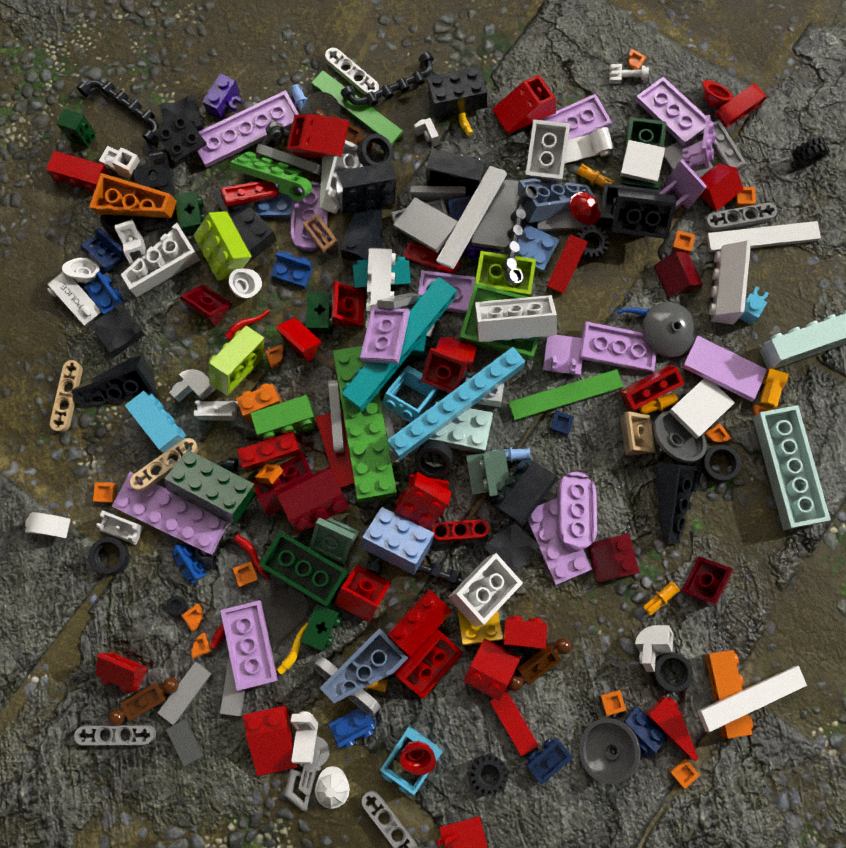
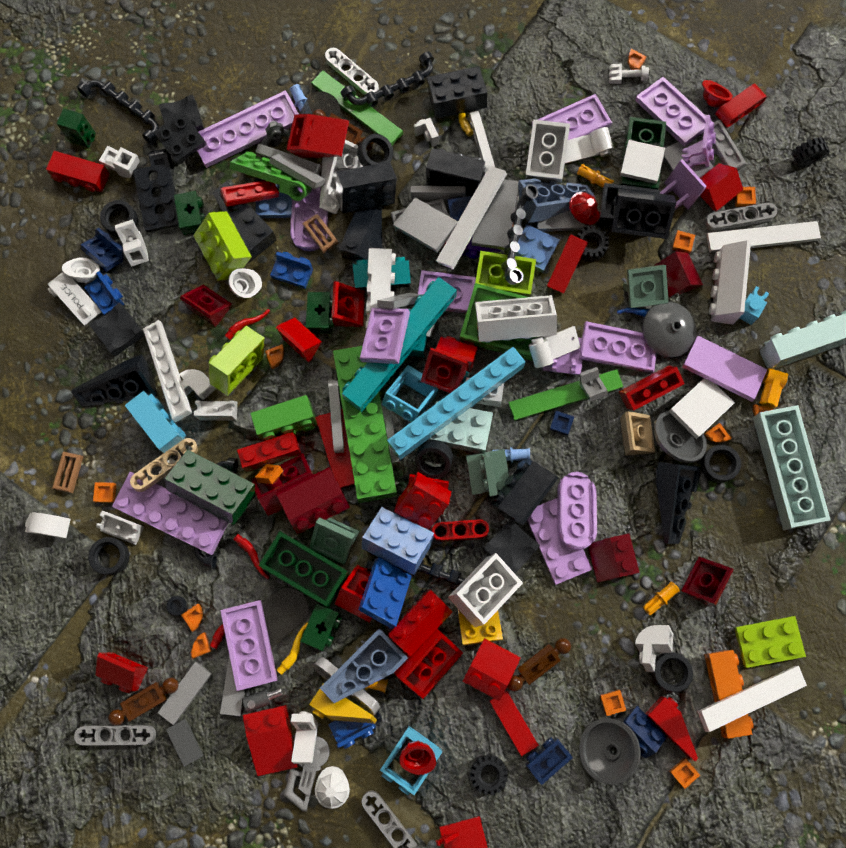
tan beam [50,360,83,433] -> none
orange wedge [89,173,177,218] -> none
white wedge [121,223,200,297] -> none
blue hinge [171,543,207,585] -> none
dark purple brick [202,73,243,120] -> none
orange tile [233,561,259,587] -> none
orange brick [236,384,282,425] -> none
red tile [403,241,461,275] -> none
red slope [492,74,556,134] -> none
red brick [502,615,547,649] -> none
light orange axle [639,393,678,414] -> none
none -> medium nougat tile [52,452,83,493]
none -> white tile [143,320,192,422]
none -> dark grey piece [243,689,283,713]
none -> light grey tile [269,153,325,189]
none -> yellow slope [309,683,377,724]
none -> blue plate [358,557,412,629]
none -> white beam [469,111,495,173]
none -> white door [529,326,581,368]
none -> light grey bracket [579,367,608,402]
none -> sand green bracket [623,265,668,308]
none -> lime plate [734,616,806,668]

